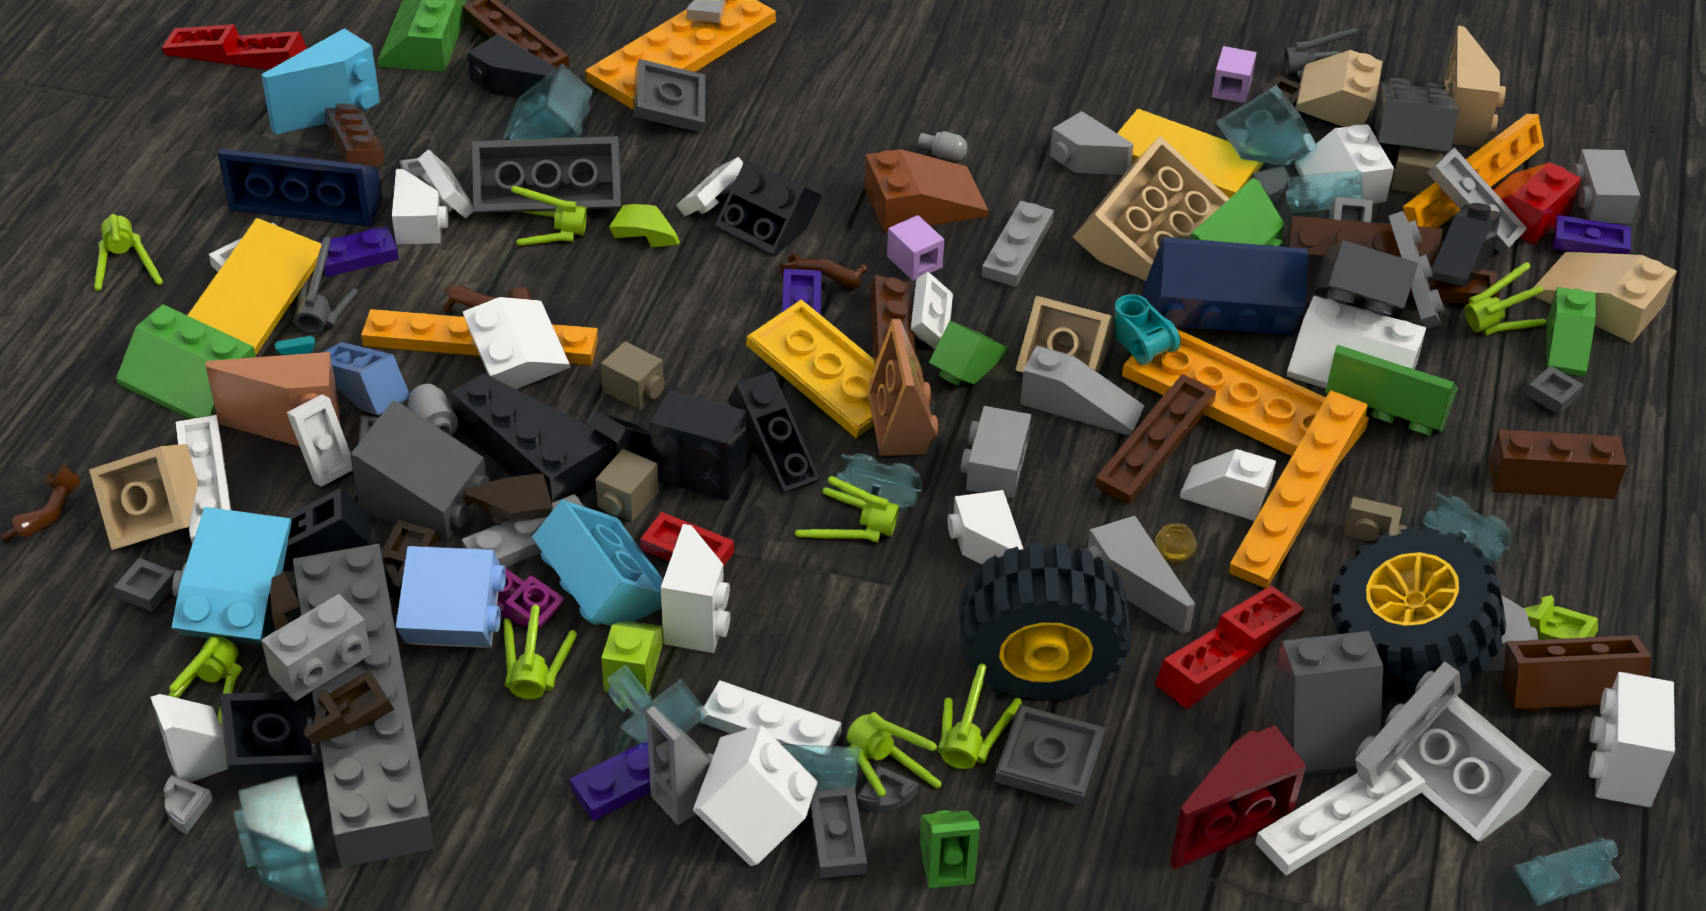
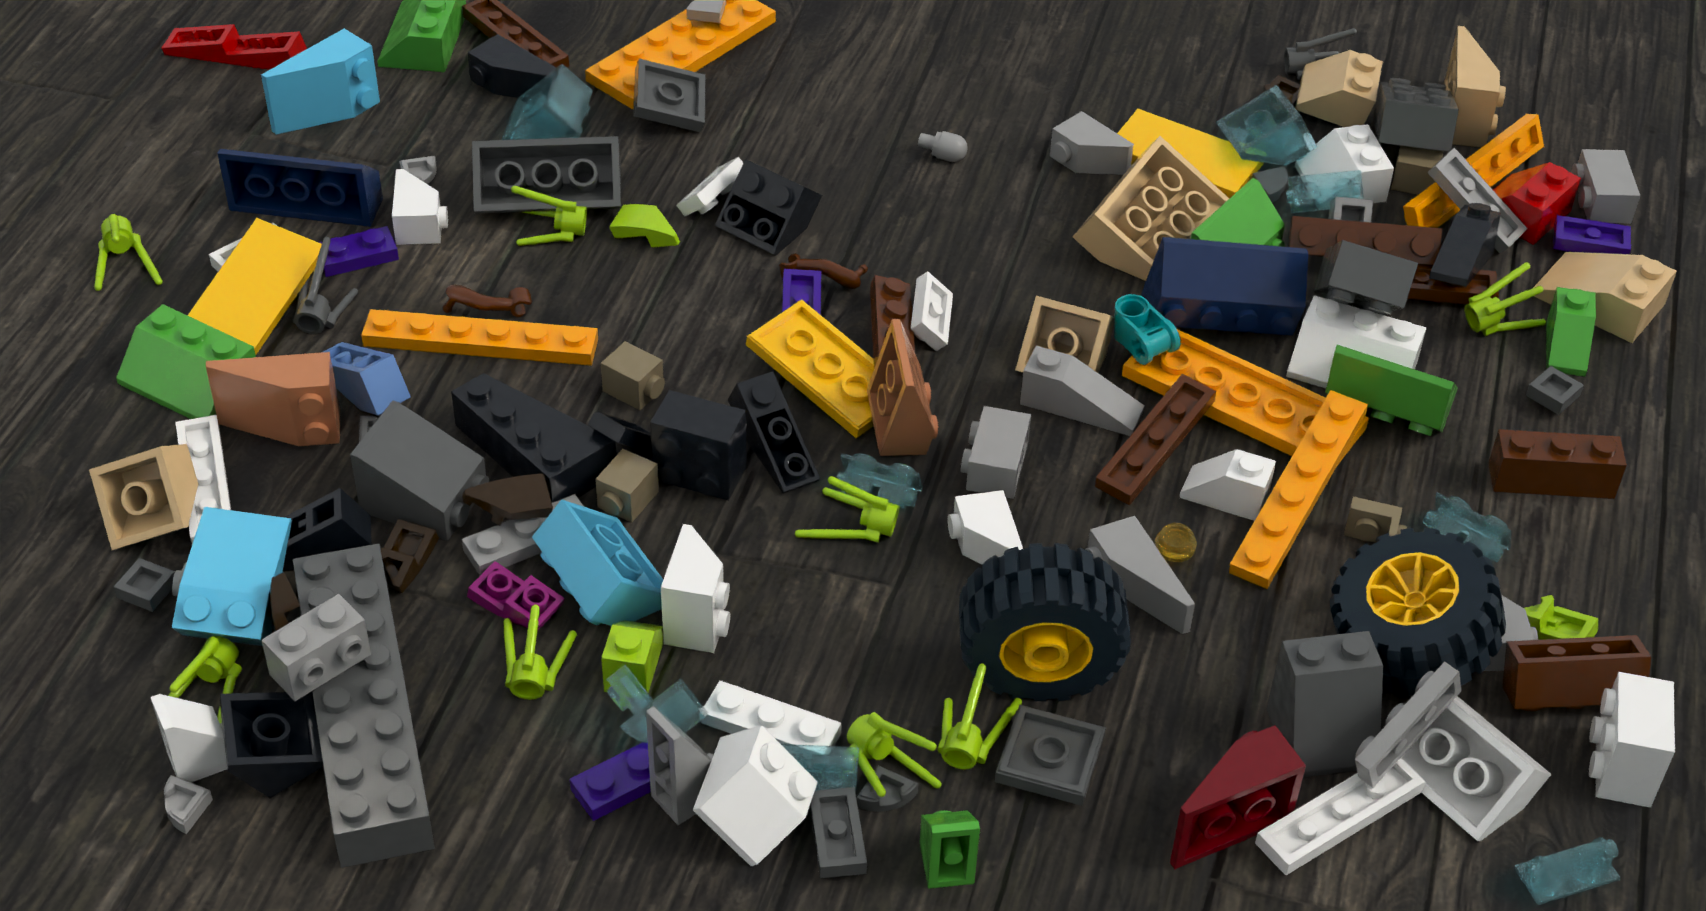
reddish brown piece [1,464,80,541] -> none
clear light blue slope [233,775,328,908] -> none
teal slope [275,336,316,356] -> none
white plate [287,394,353,487] -> none
dark brown slope [304,669,395,744] -> none
reddish brown plate [325,104,384,166] -> none
light blue piece [396,546,506,648] -> none
light grey brick [408,384,458,436] -> none
white plate [418,150,474,219] -> none
white slope [463,297,570,389] -> none
red plate [640,512,734,567] -> none
dark orange slope [865,149,989,233] -> none
lavender brick [887,215,944,281] -> none
bright green slope [929,321,1009,386] -> none
light grey plate [981,201,1054,287] -> none
red slope [1155,585,1304,710] -> none
lavender brick [1212,46,1257,103] -> none
light grey plate [1389,211,1444,329] -> none

